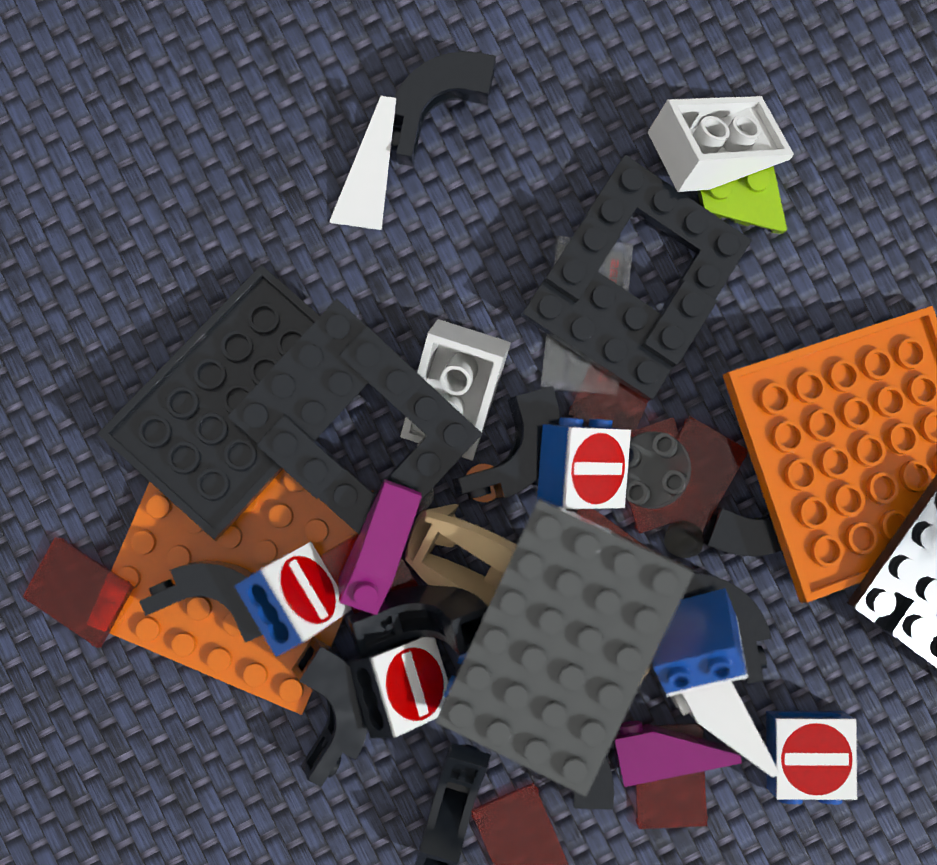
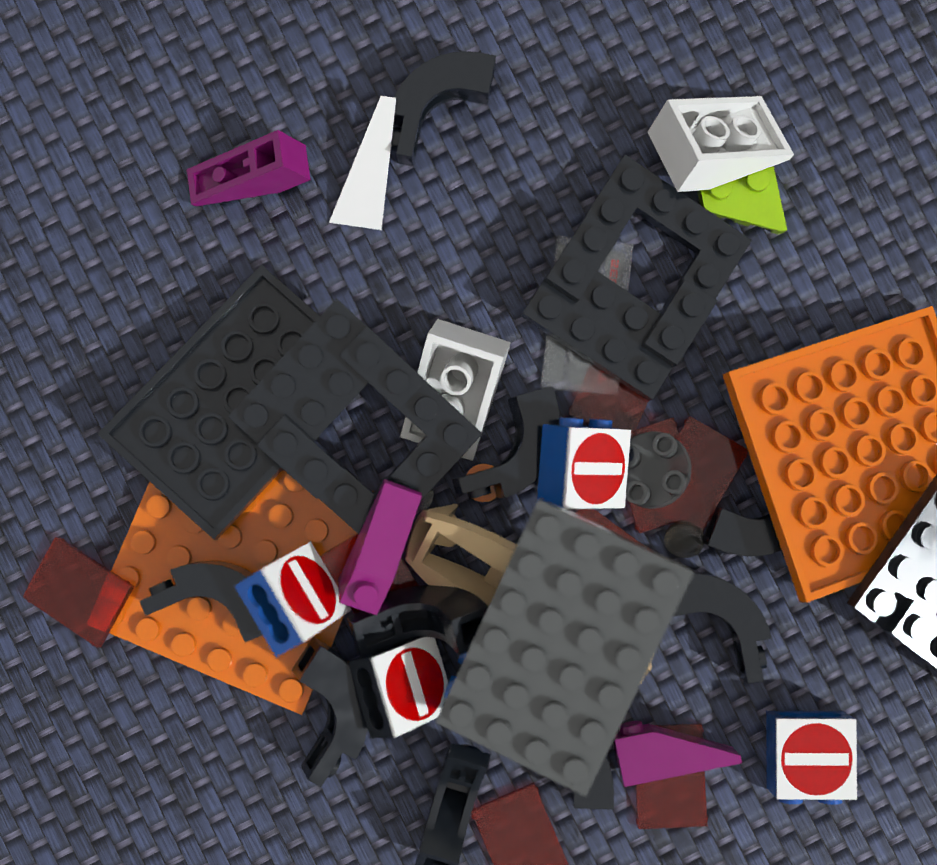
blue piece [653,588,748,697] -> none
white slope [670,682,780,777] -> none
none -> magenta slope [187,130,311,206]

